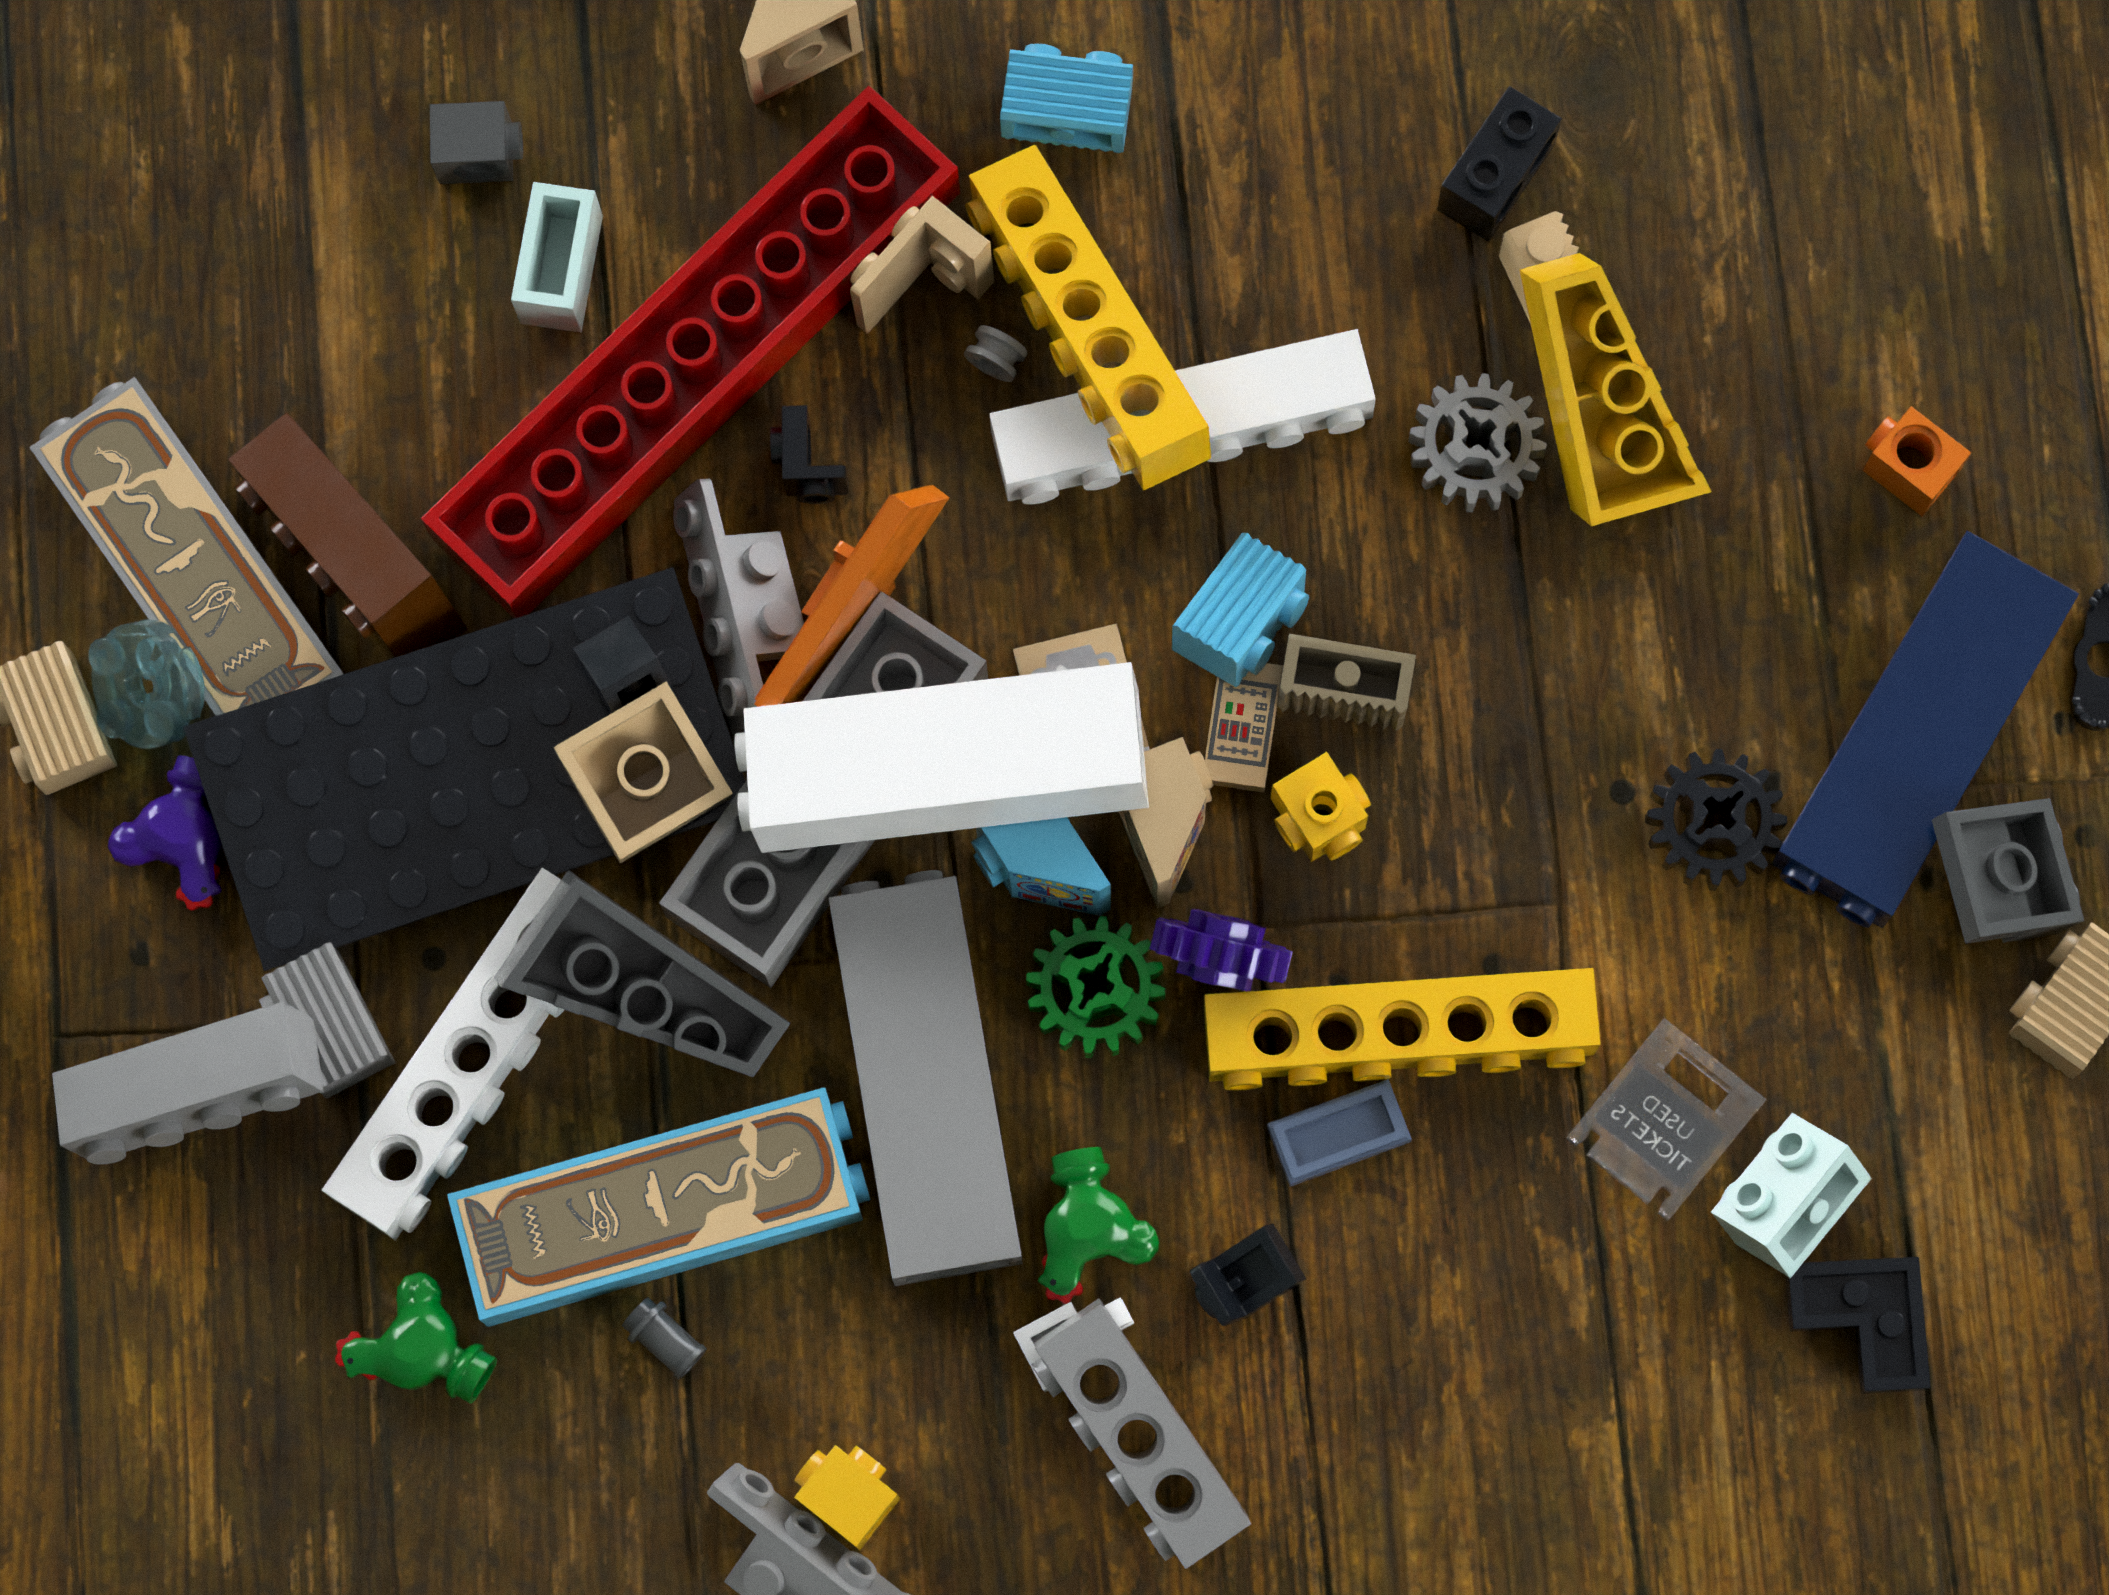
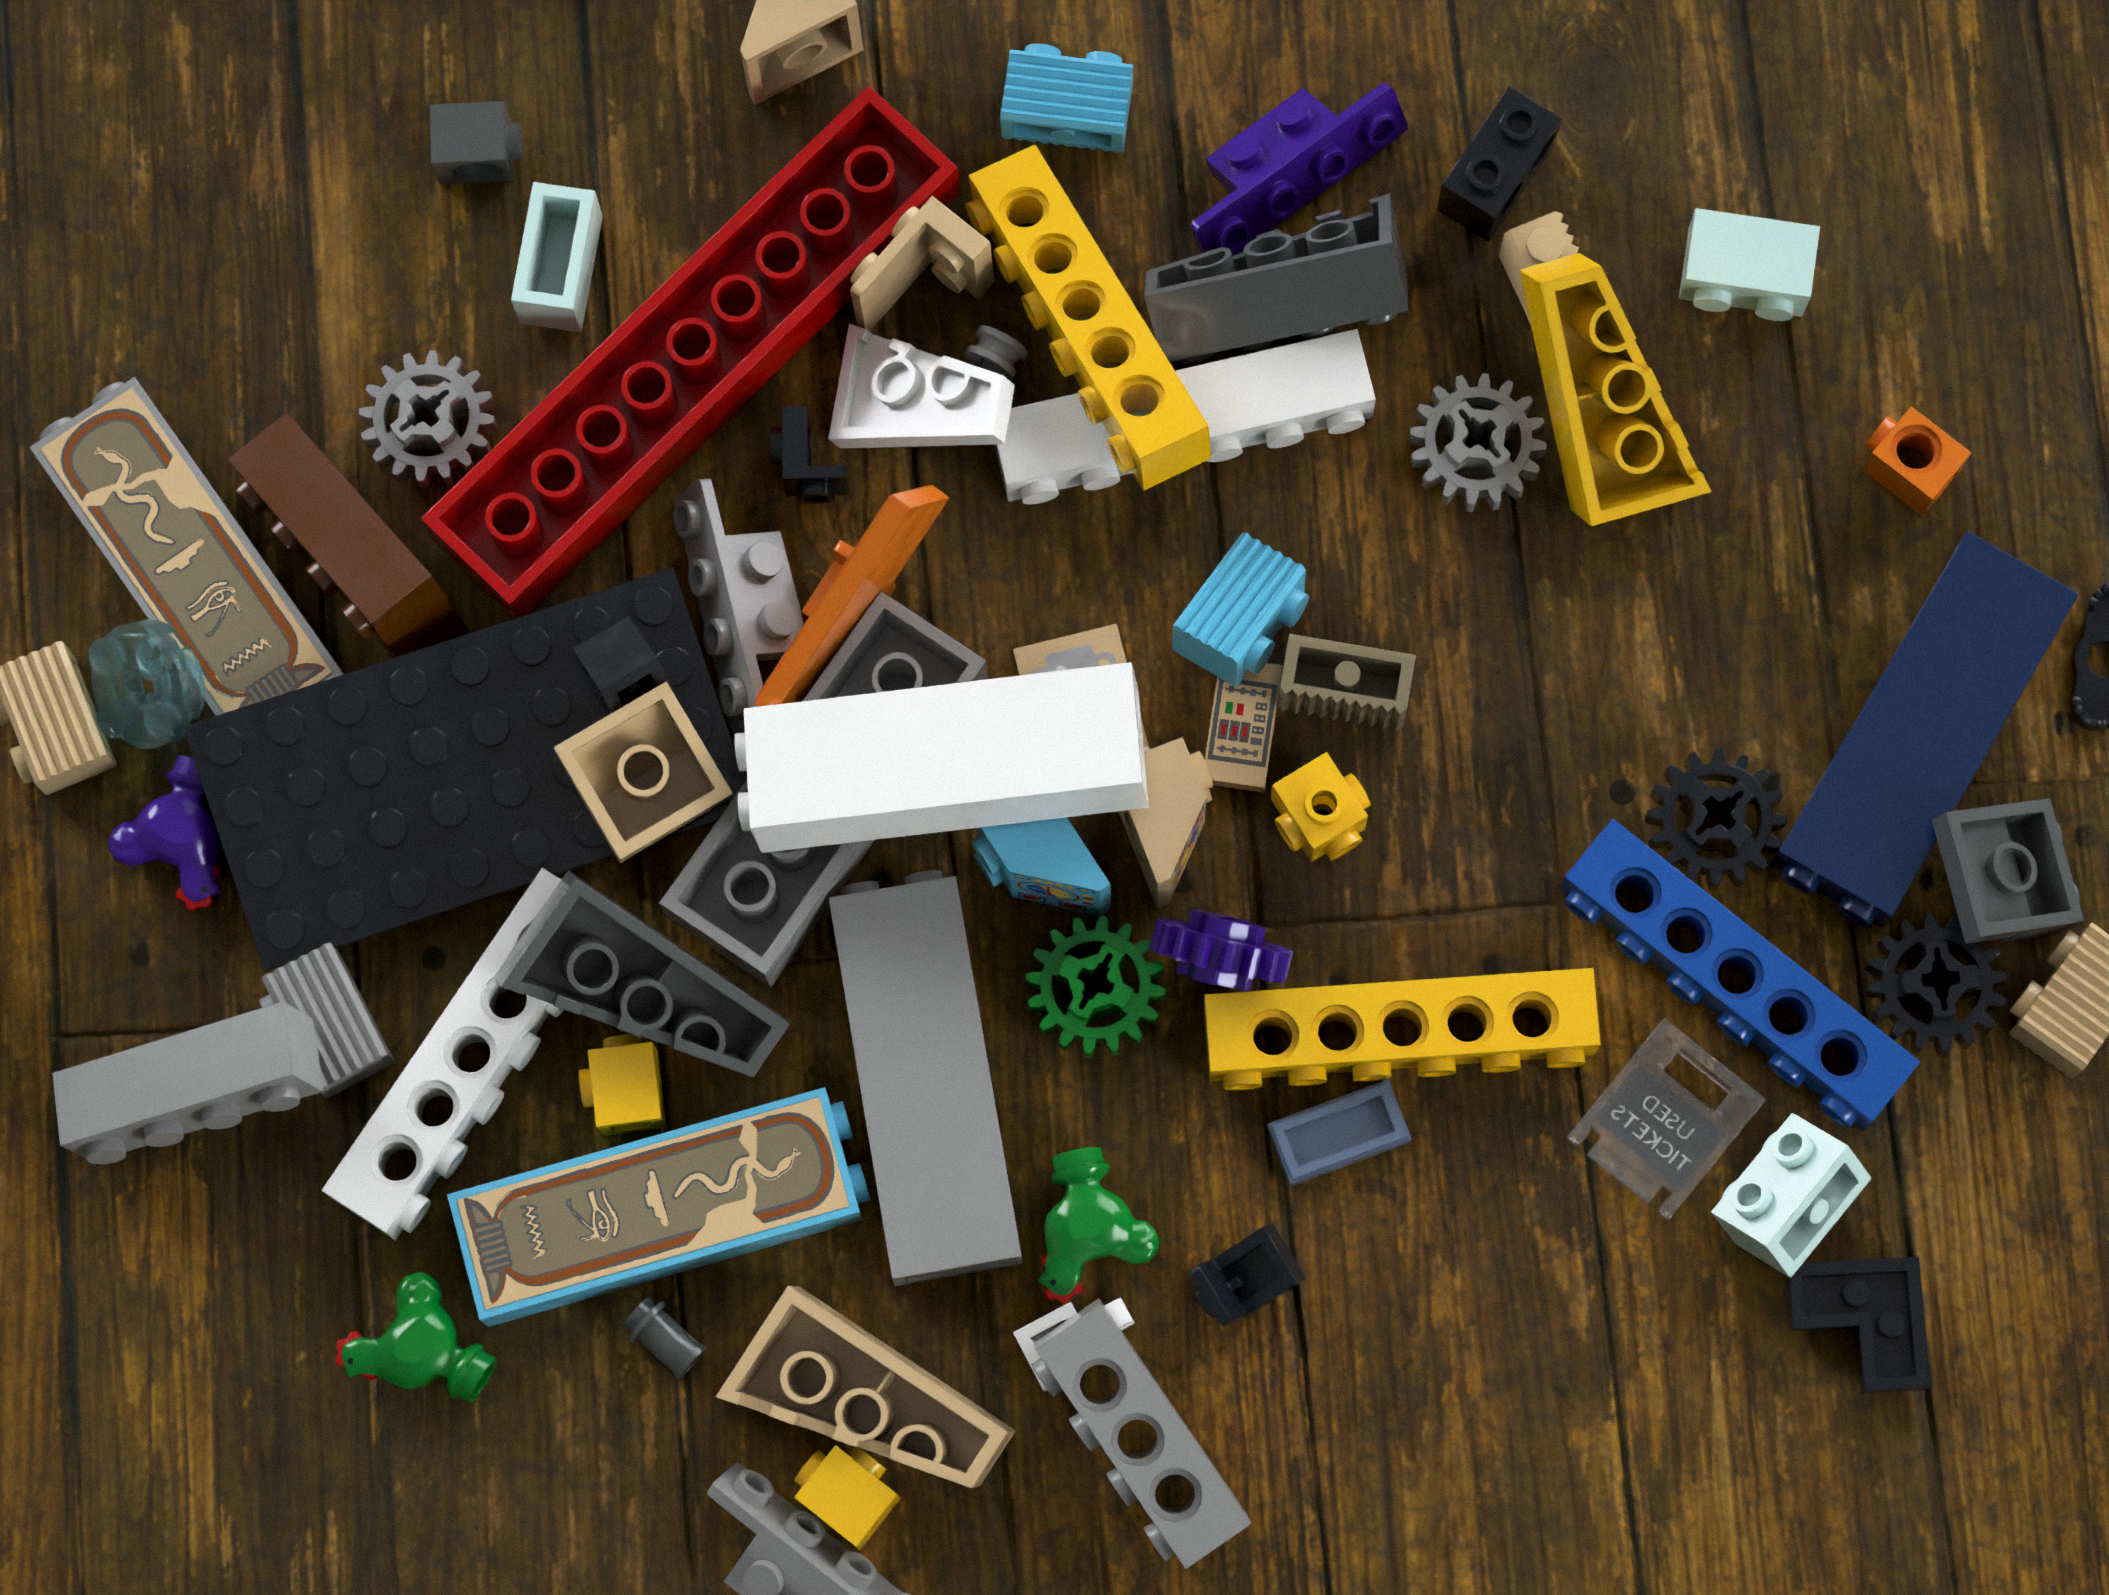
none -> light grey gear [359,350,498,489]
none -> yellow brick [579,1034,667,1136]
none -> tan wedge [716,1286,1016,1488]
none -> white wing [828,323,1015,449]
none -> dark grey wedge [1144,193,1408,364]
none -> dark purple bracket [1190,83,1408,256]
none -> blue brick [1559,818,1920,1131]
none -> light aqua piece [1679,208,1820,321]
none -> black gear [1863,913,2008,1056]

